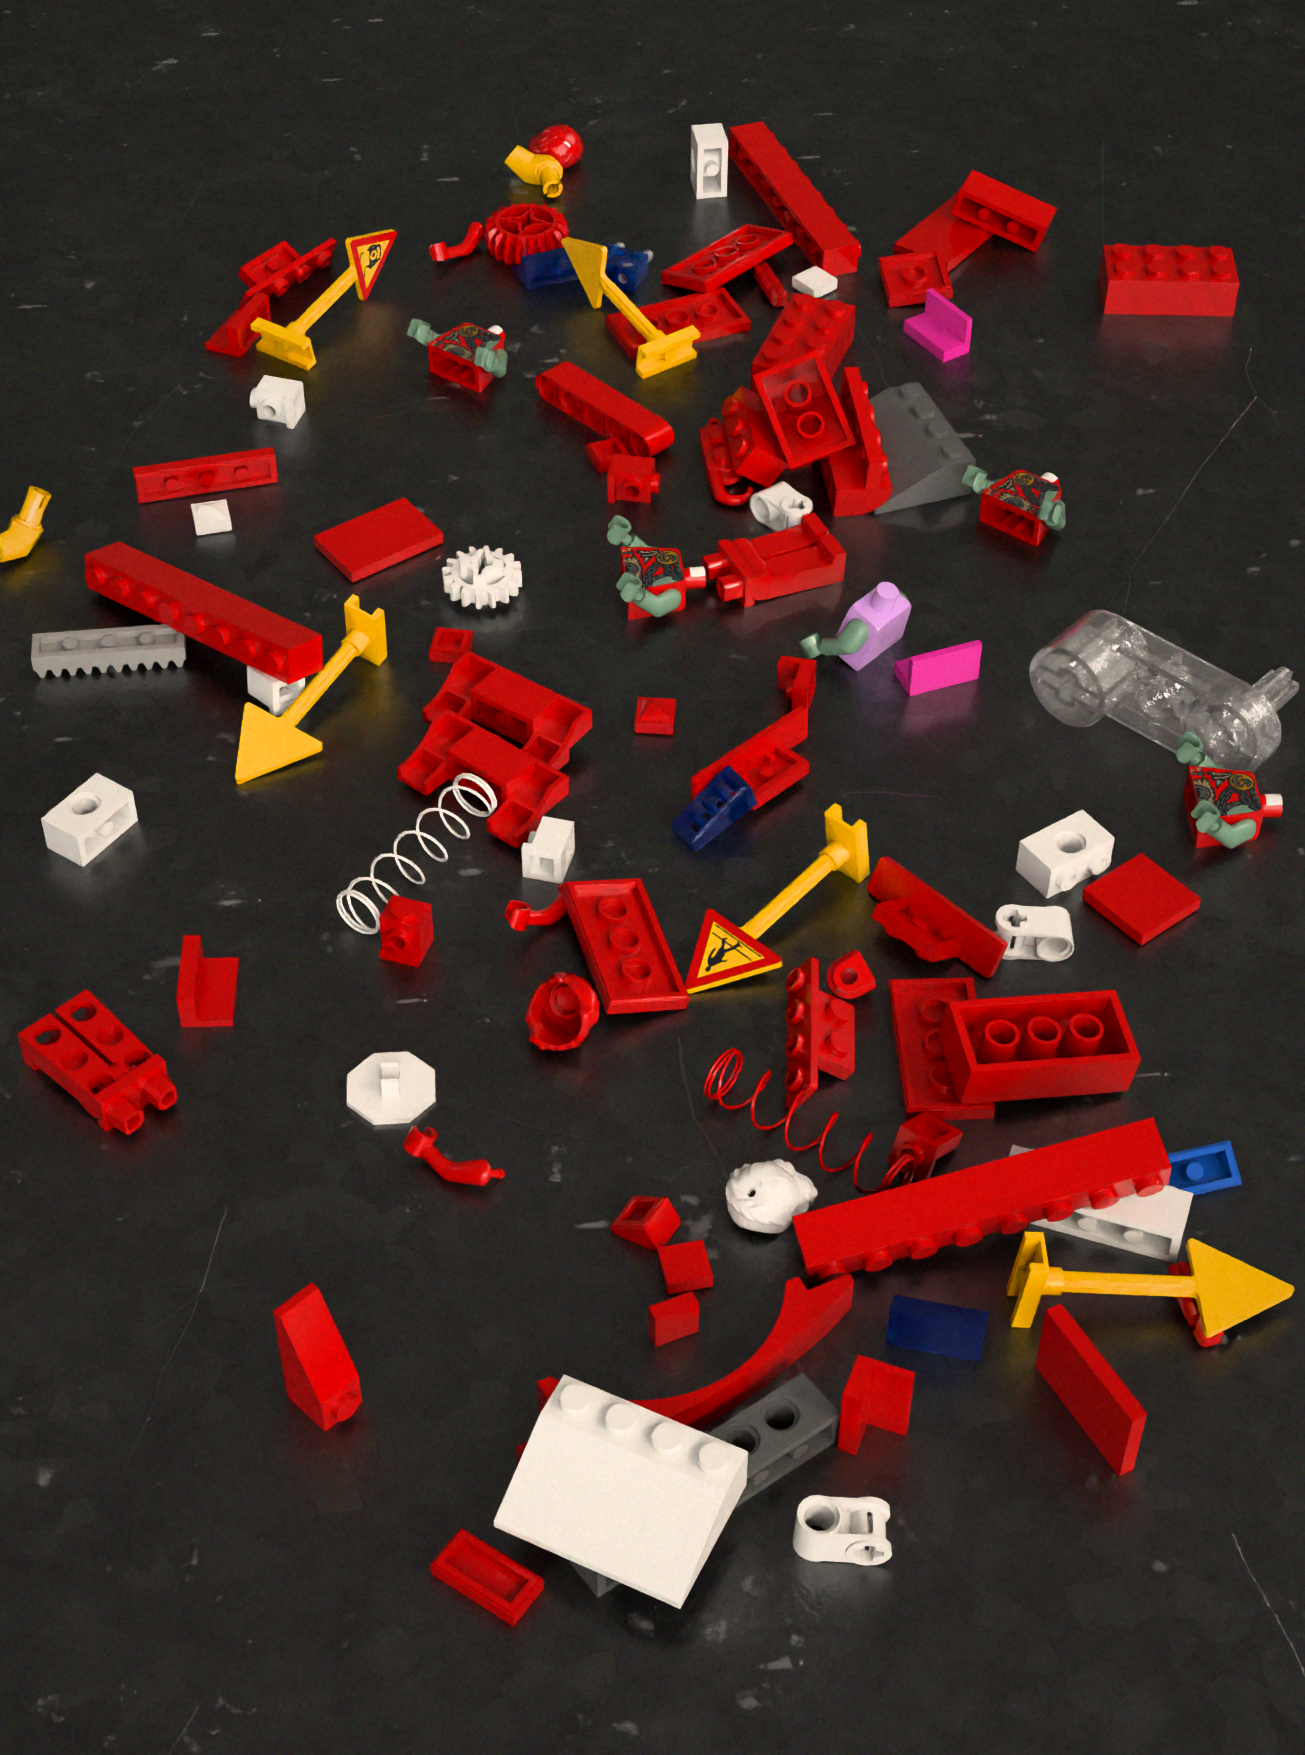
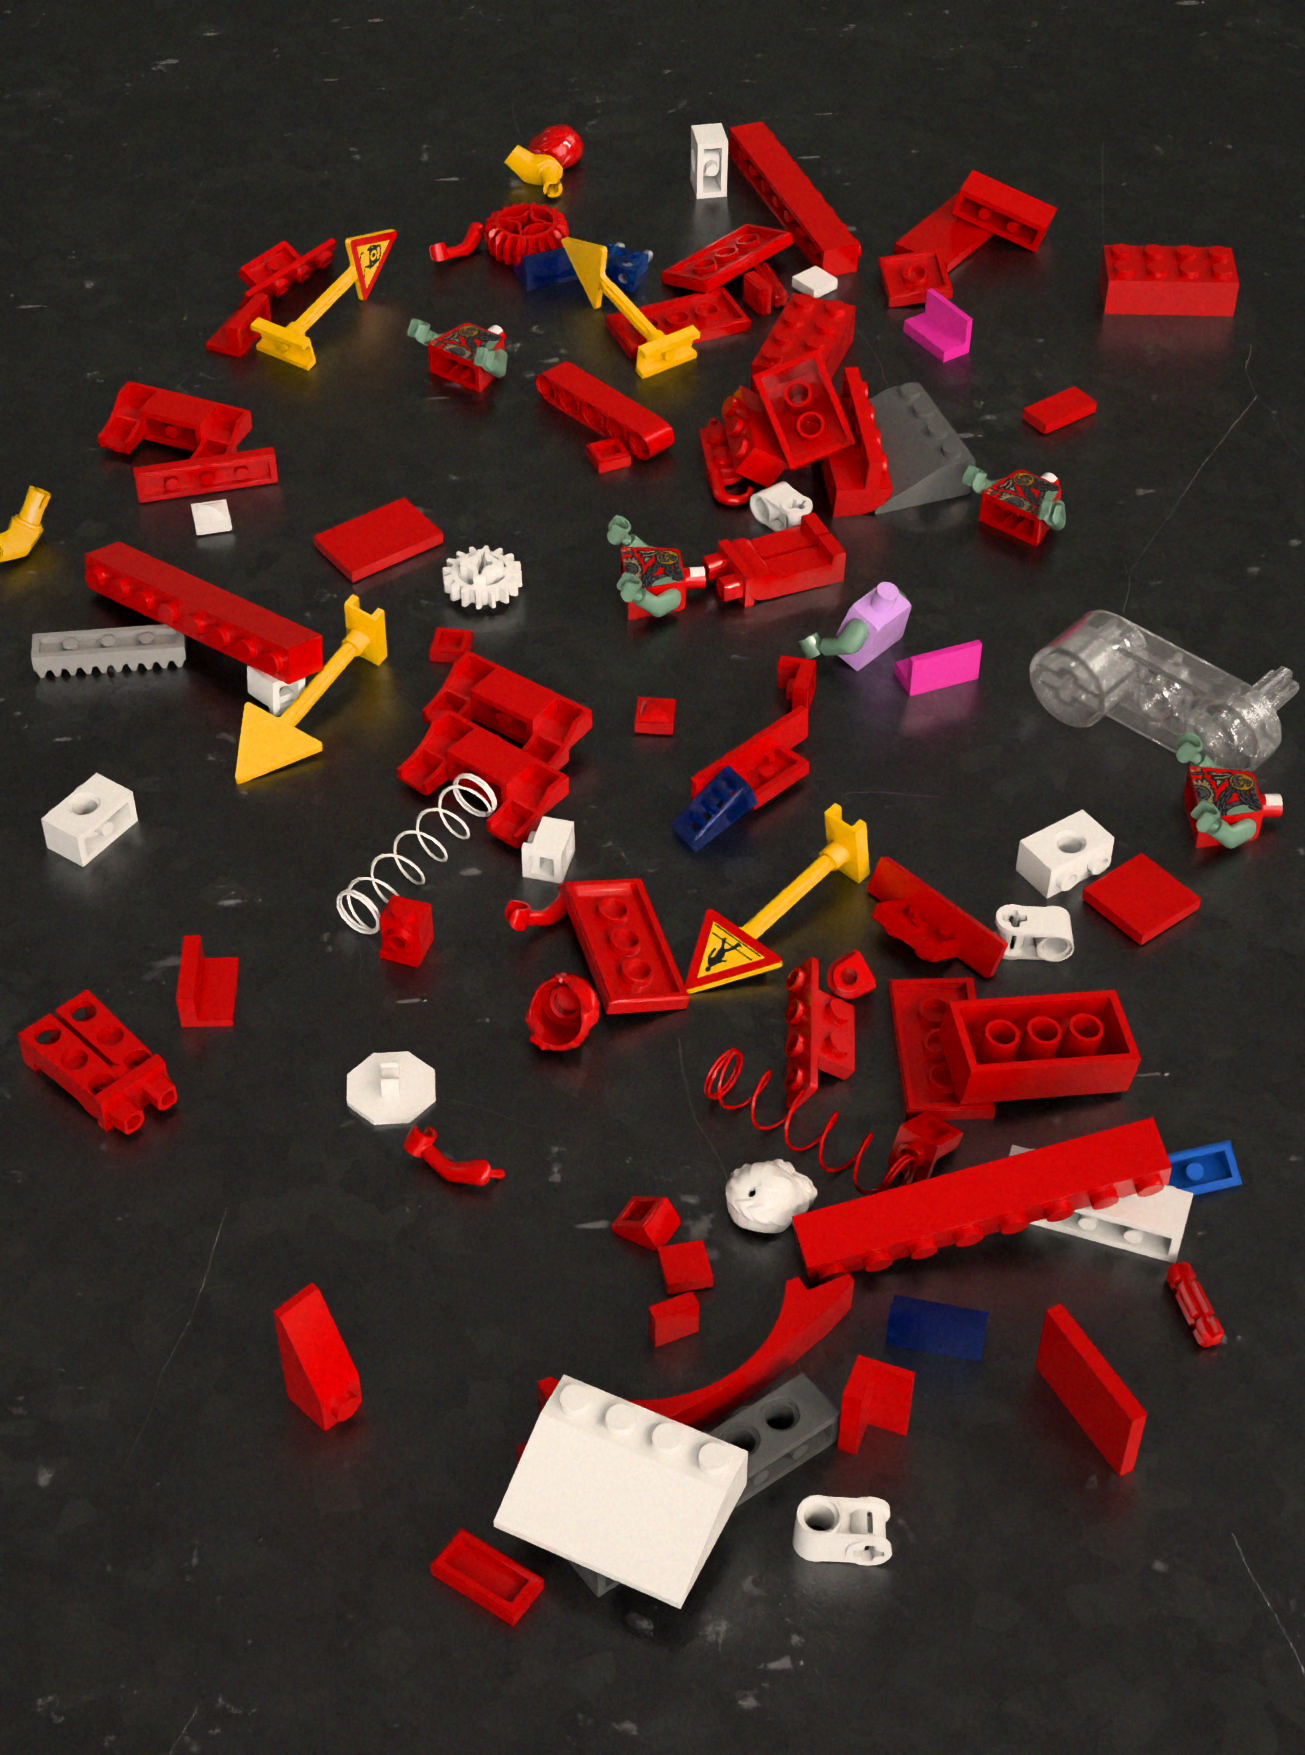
white brick [250,375,306,429] -> none
red brick [607,454,661,504] -> none
yellow piece [1006,1231,1294,1338] -> none
none -> red bracket [97,381,253,459]
none -> red tile [743,270,772,317]
none -> red tile [1022,386,1097,435]

